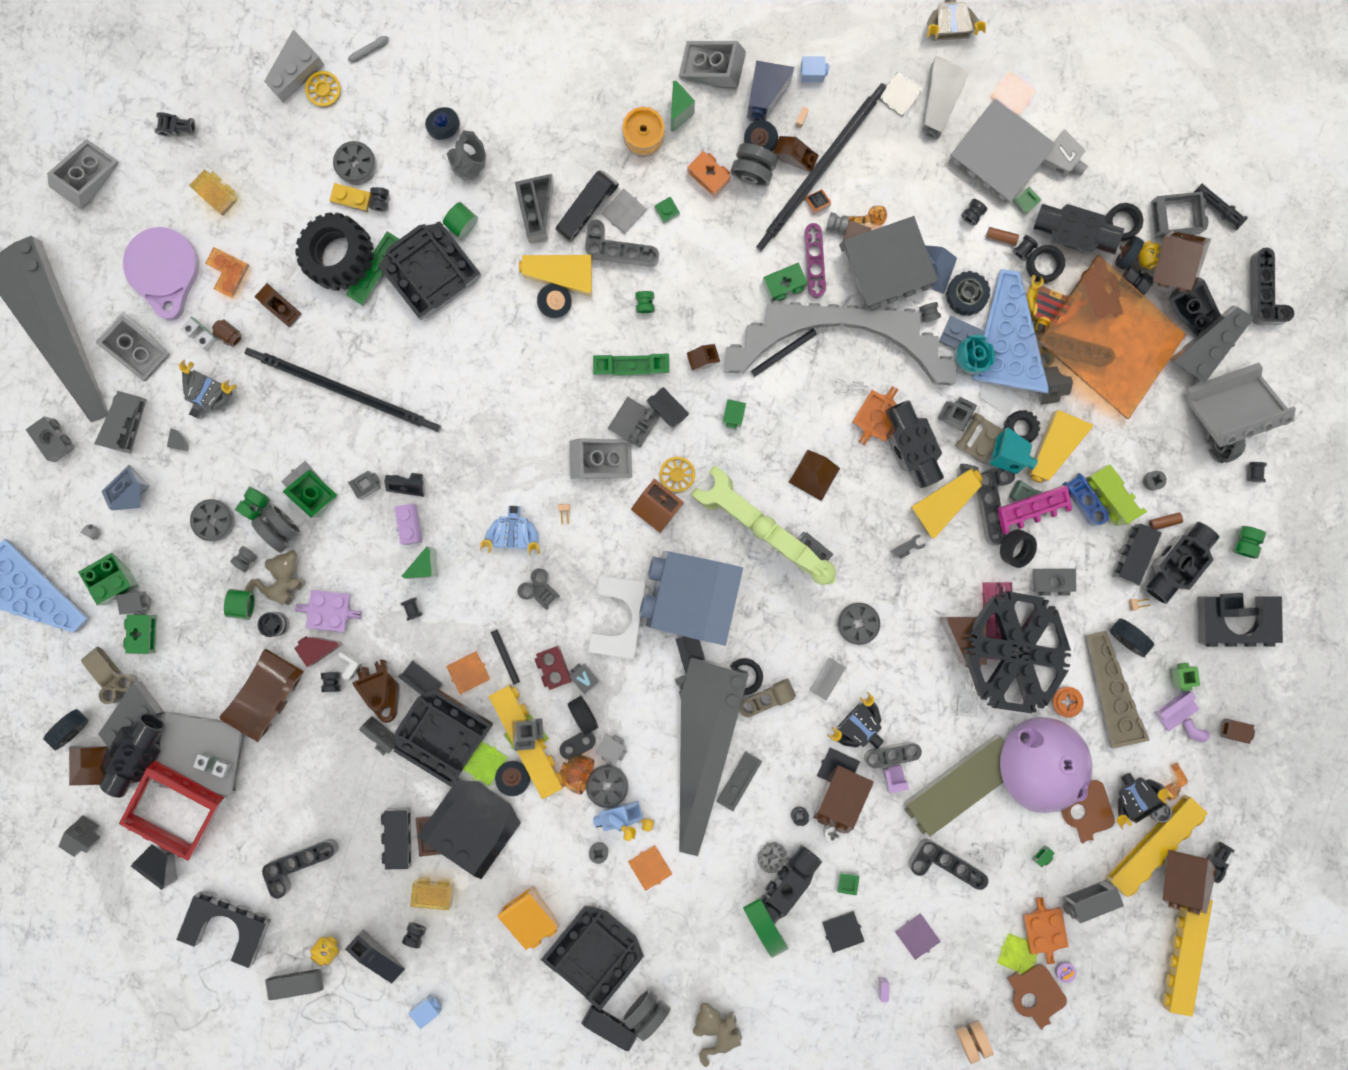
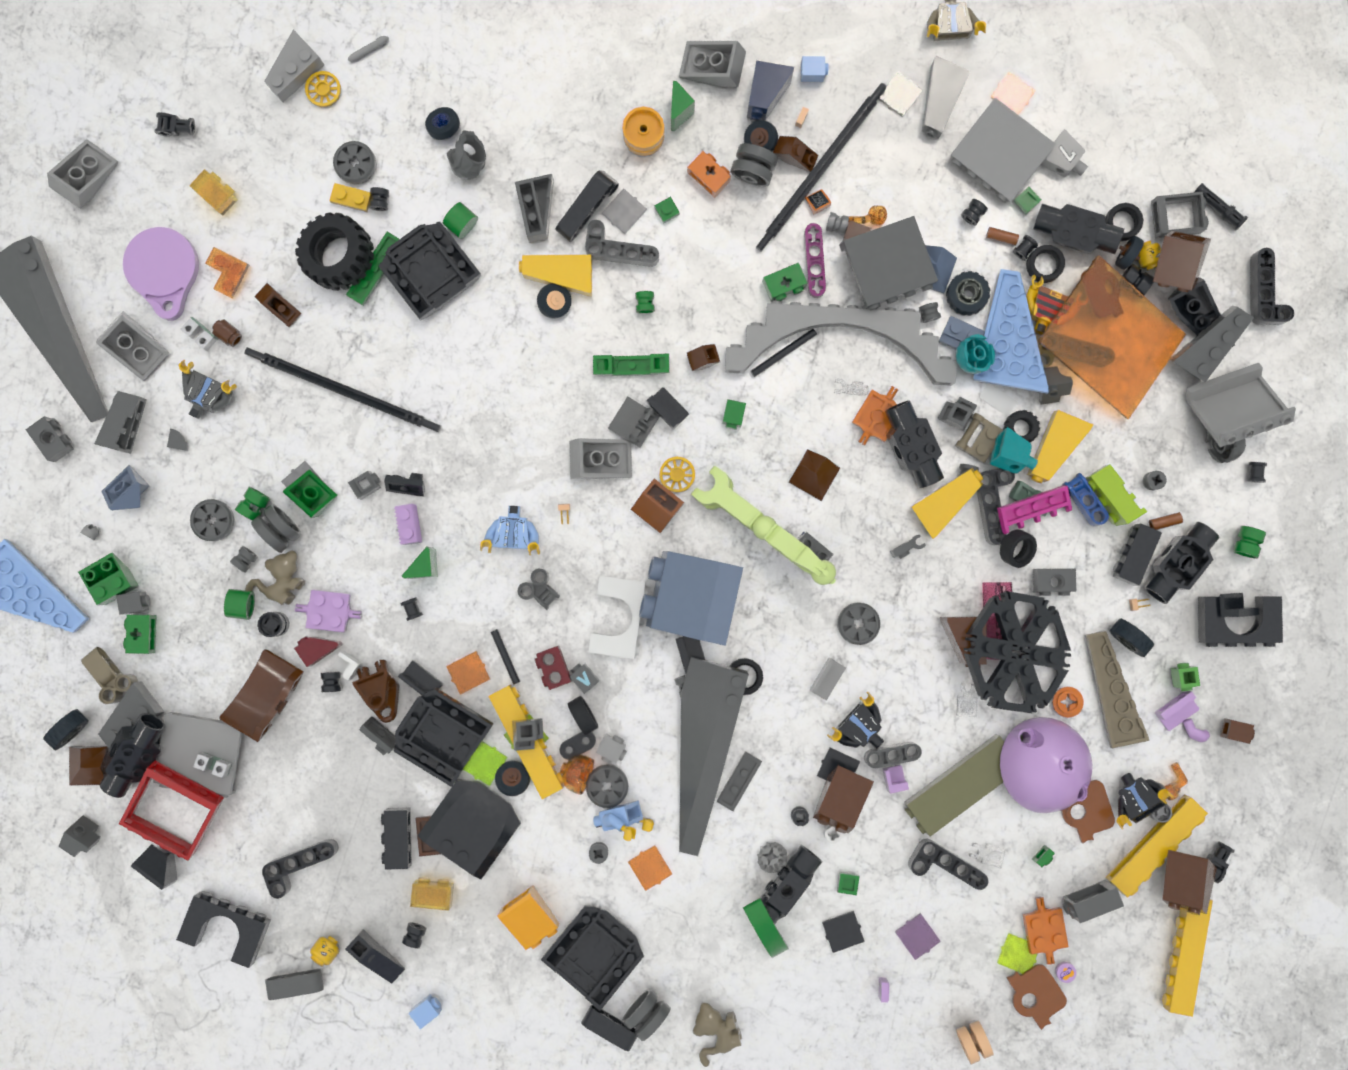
dark tan piece [739,678,796,717] -> none

